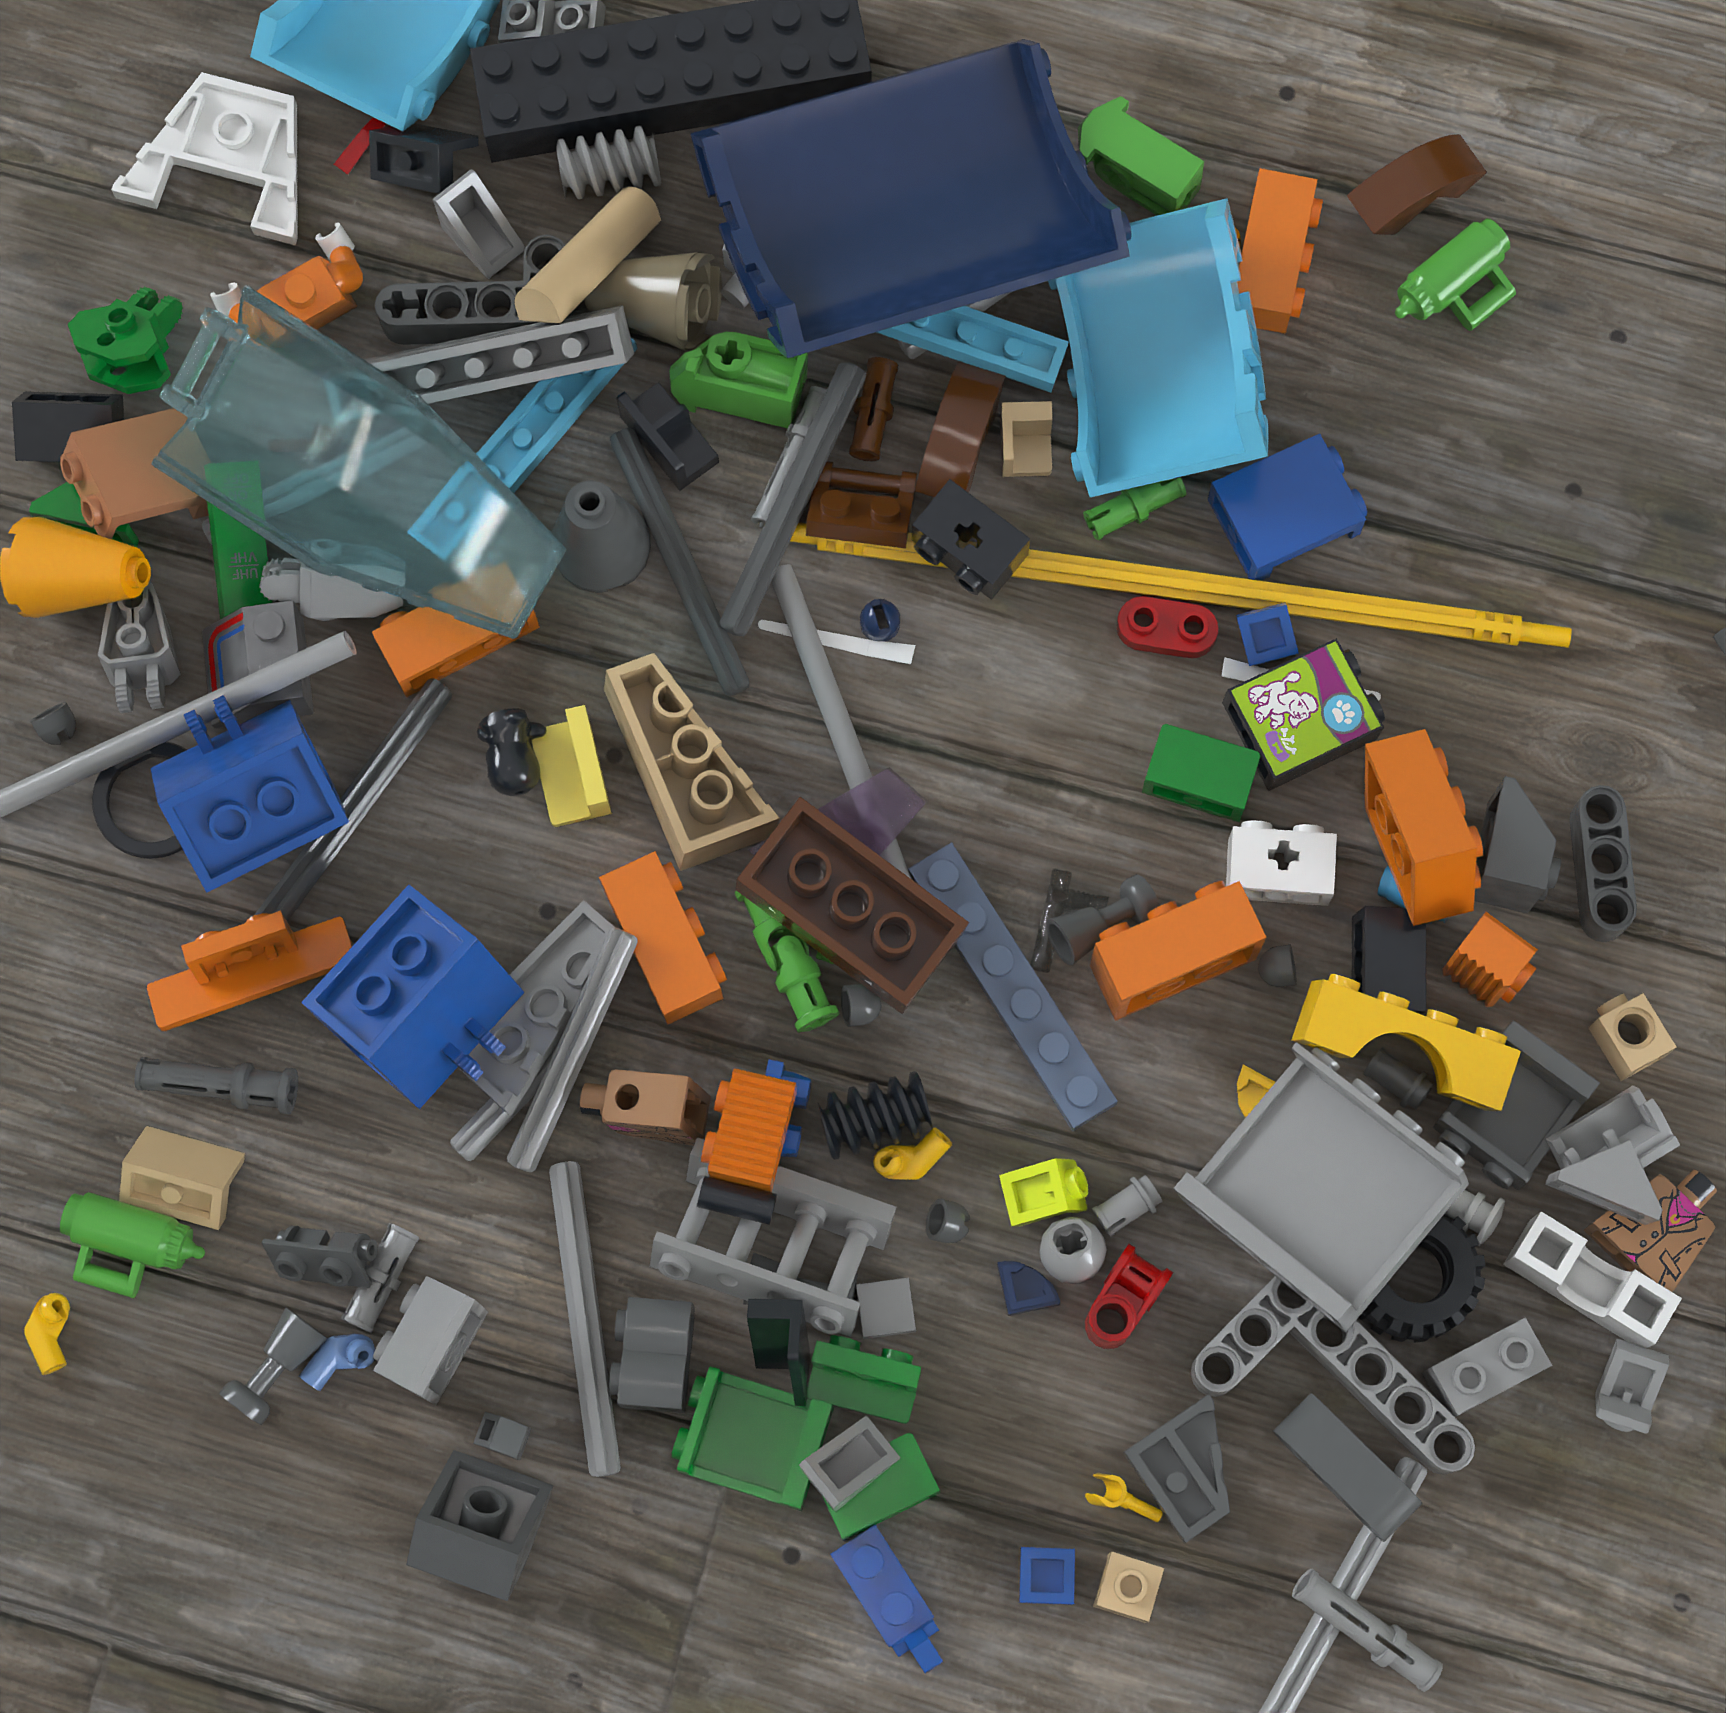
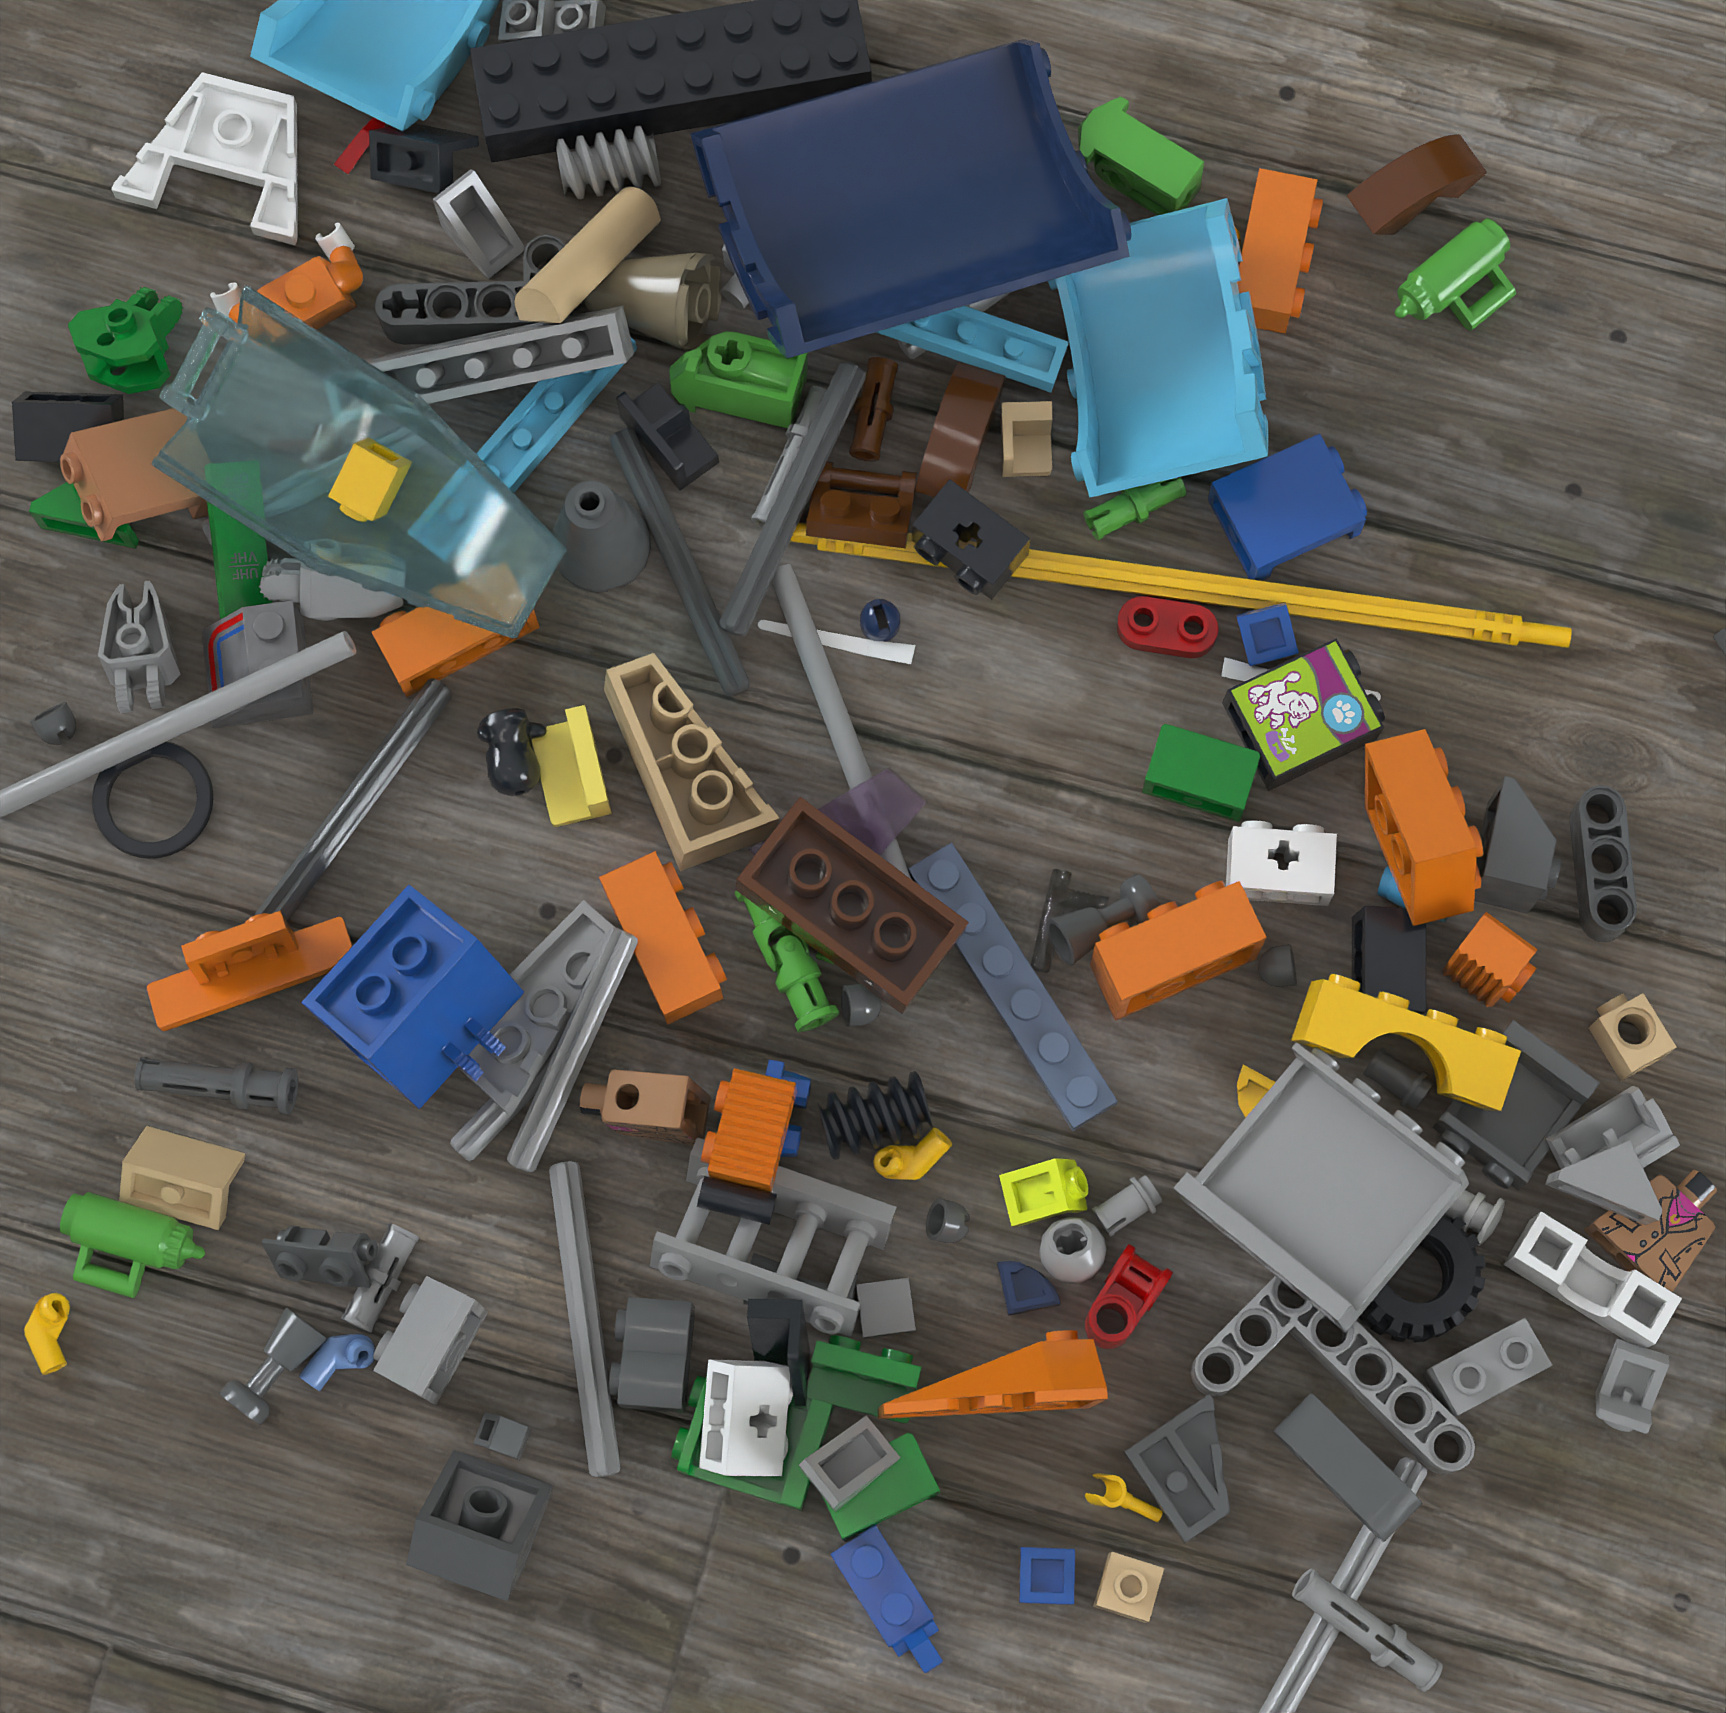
light orange cone [0,517,151,618] -> none
blue piece [150,695,349,893] -> none
none -> yellow brick [328,437,412,522]
none -> white brick [699,1359,793,1476]
none -> orange wedge [877,1330,1108,1419]

